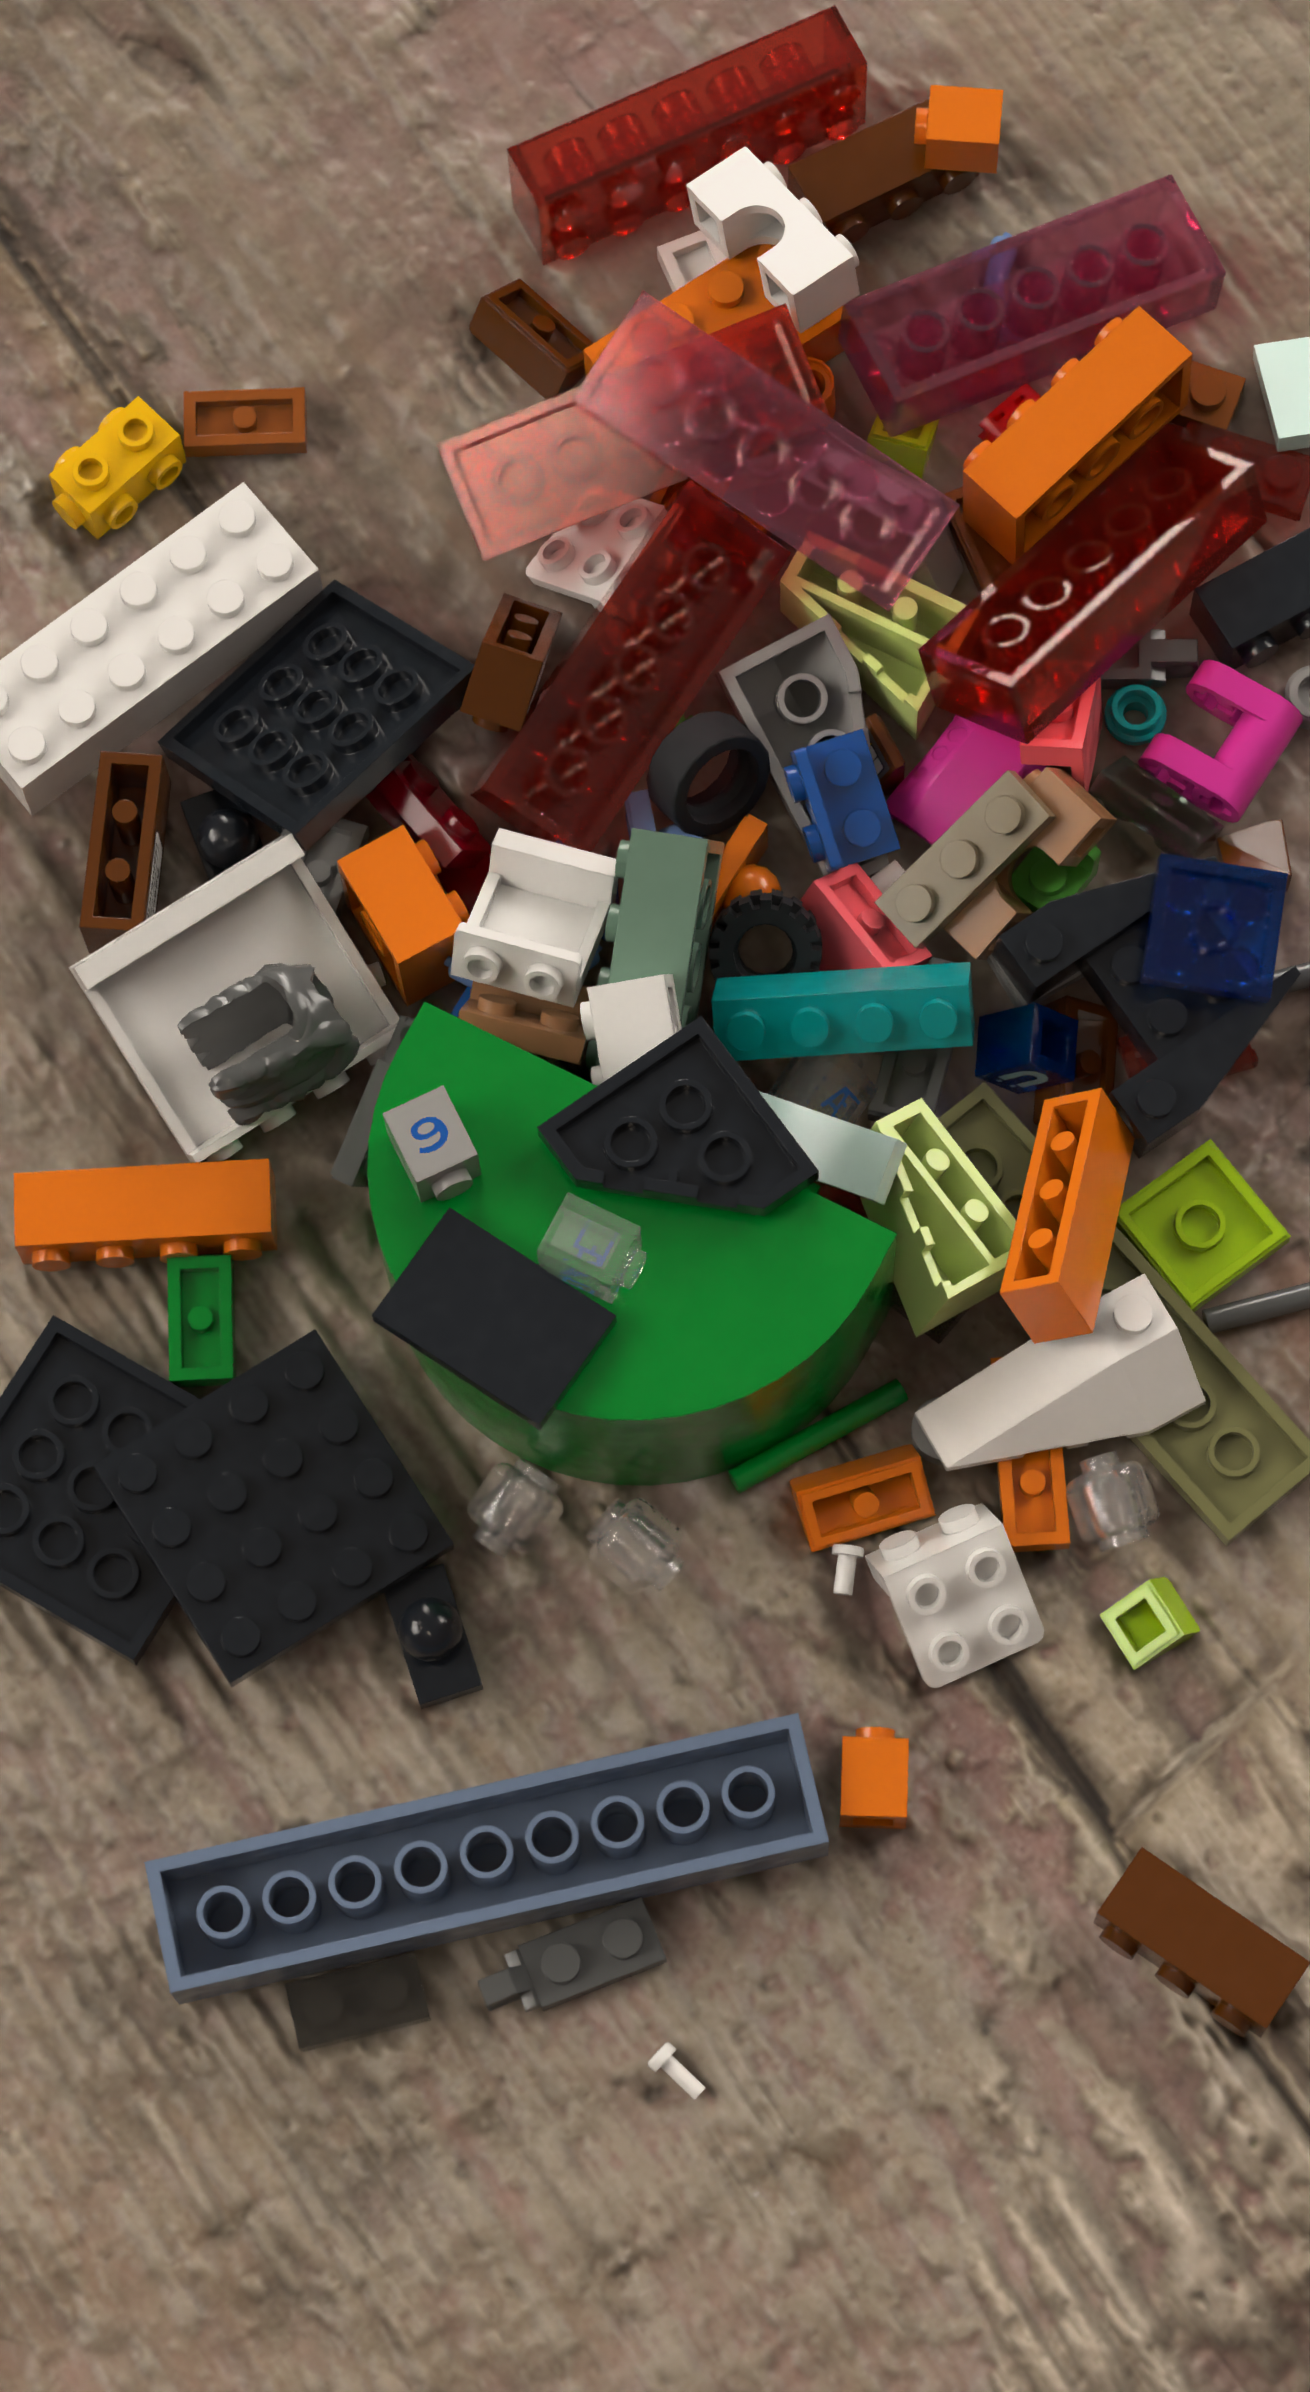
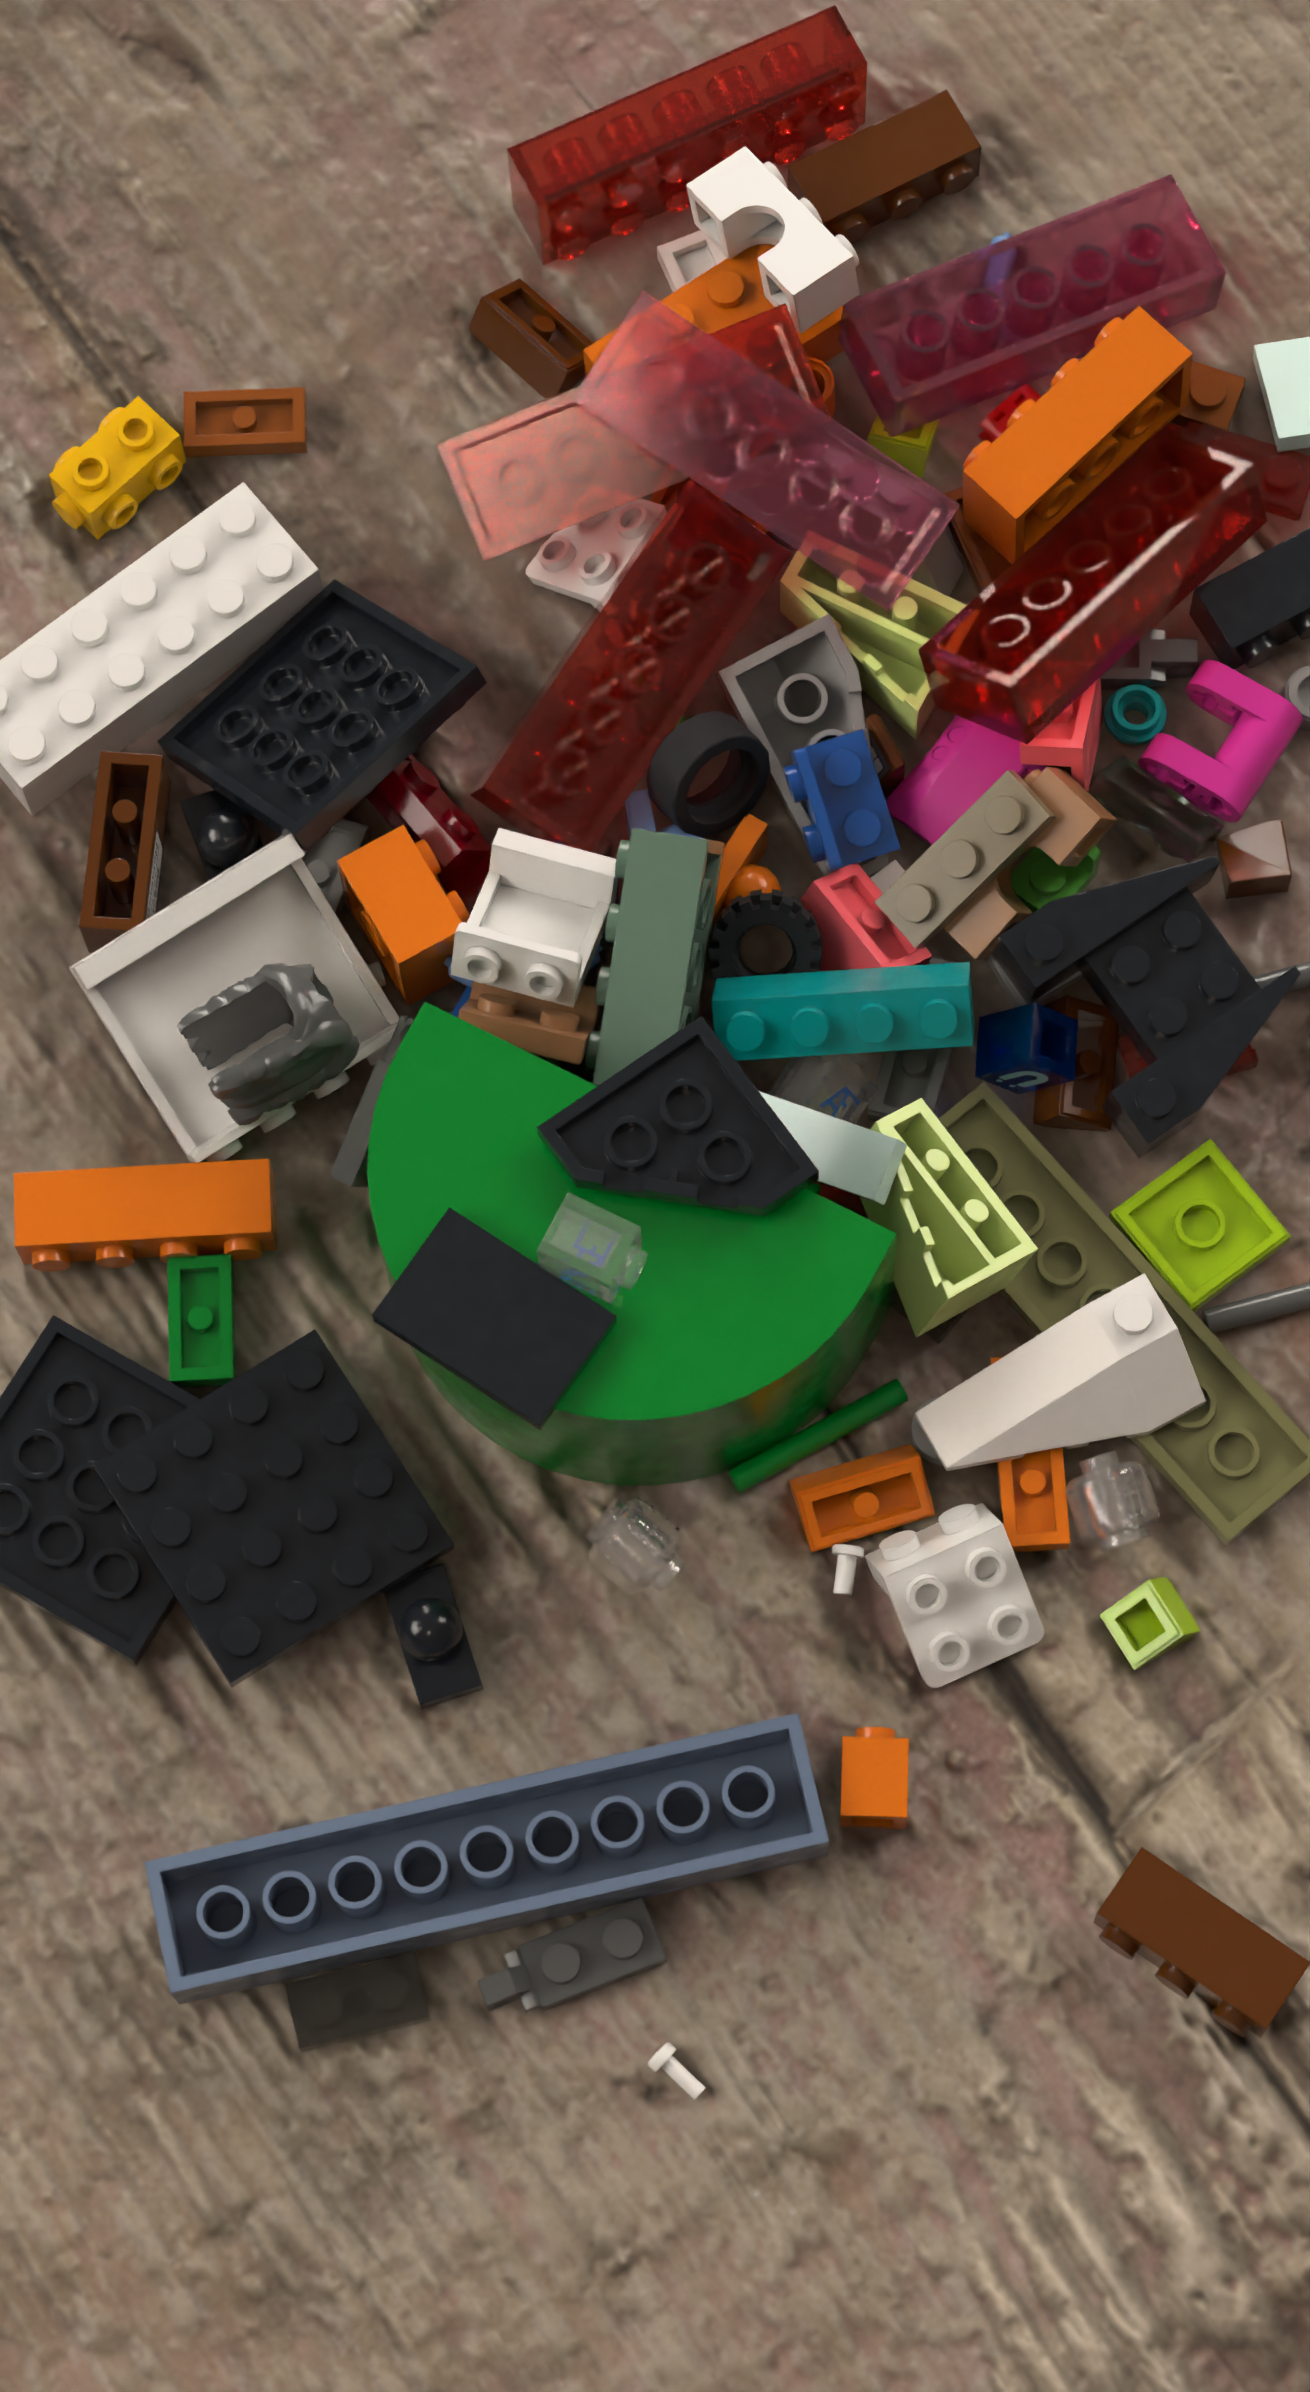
light grey brick [382,1085,482,1203] -> none
reddish brown brick [460,593,563,732] -> none
clear head [467,1457,563,1558] -> none
white brick [580,974,682,1086] -> none
orange brick [914,85,1003,174] -> none
orange brick [999,1088,1135,1344] -> none
clear blue plate [1140,853,1288,1003] -> none

